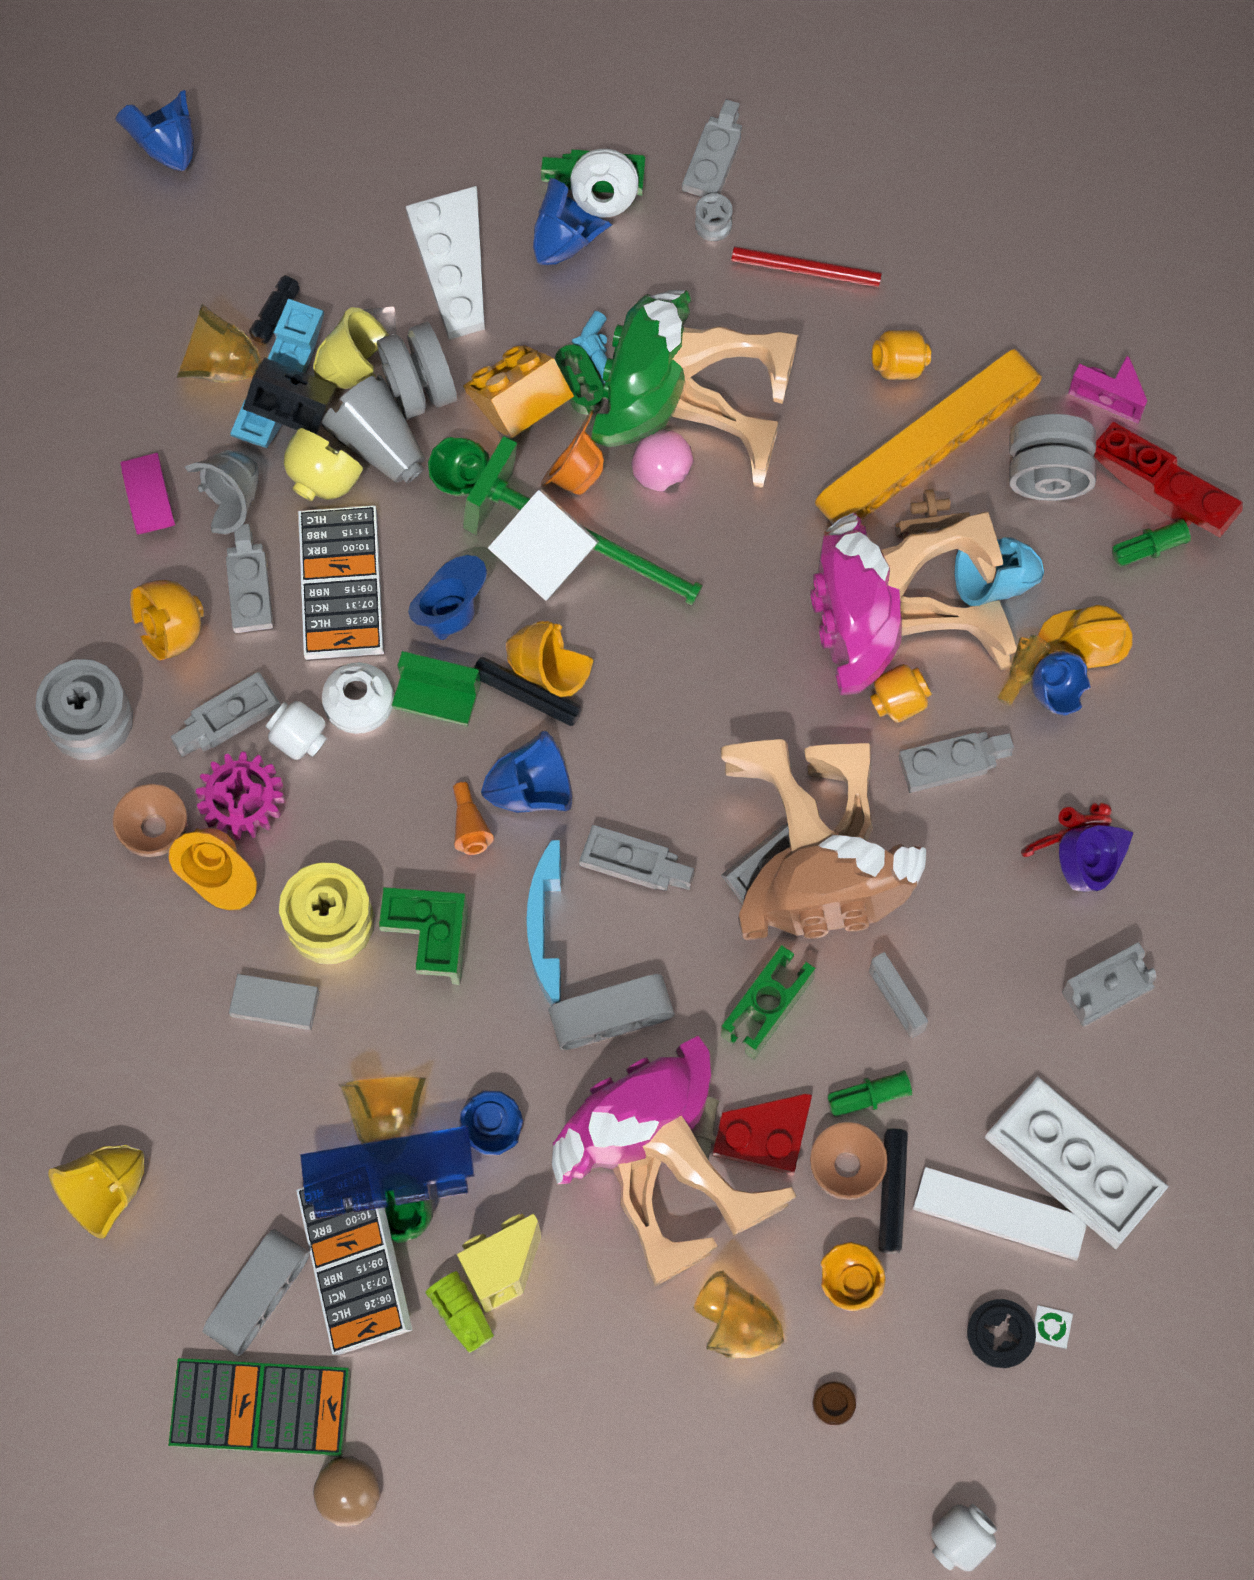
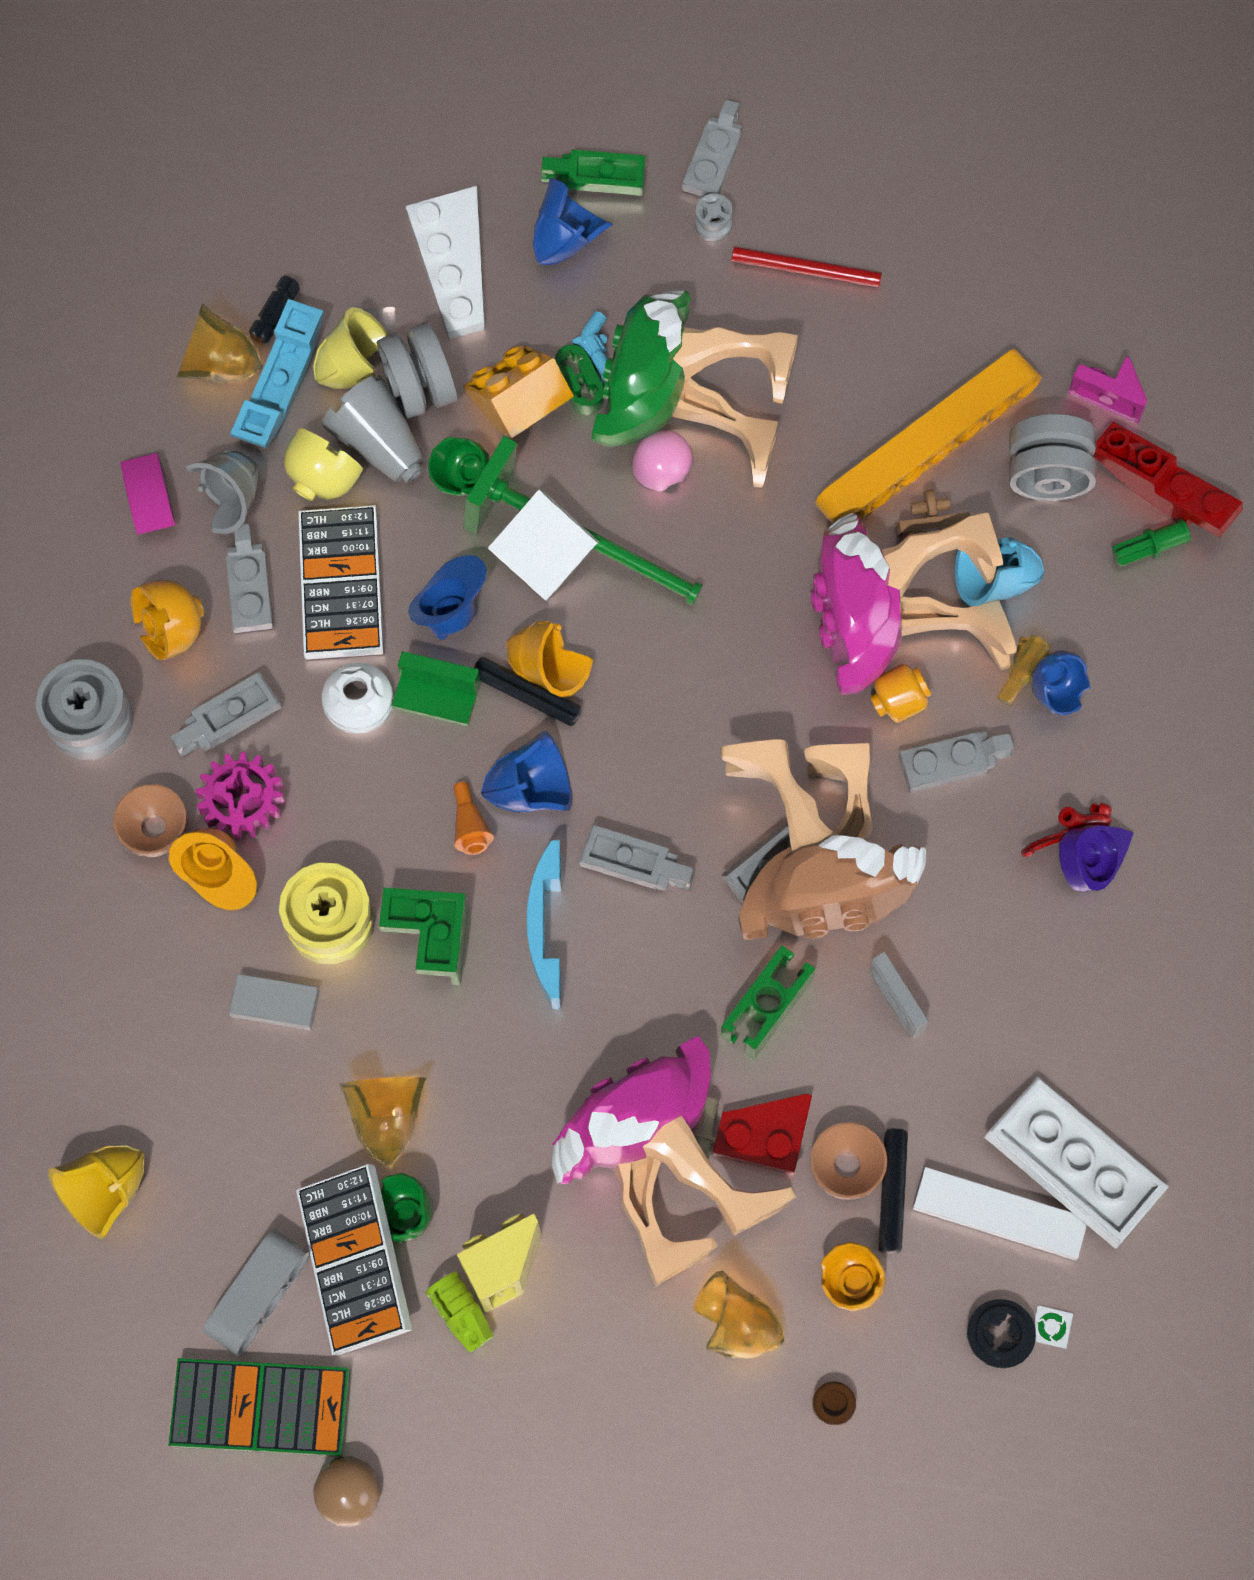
blue helmet [115,90,194,171] -> none
black brick [243,357,336,435] -> none
white head [266,701,327,760] -> none
clear blue windscreen [300,1126,475,1219] -> none
blue hair [459,1090,523,1155] -> none
orange piece [541,410,604,495] -> none
light grey beam [548,974,675,1050] -> none
white piece [570,148,638,217] -> none
green axle [827,1070,912,1117] -> none
light orange head [871,330,931,380] -> none
white head [931,1504,997,1571] -> none
light orange piece [1038,605,1132,669] -> none
light grey hinge [1062,942,1156,1027] -> none

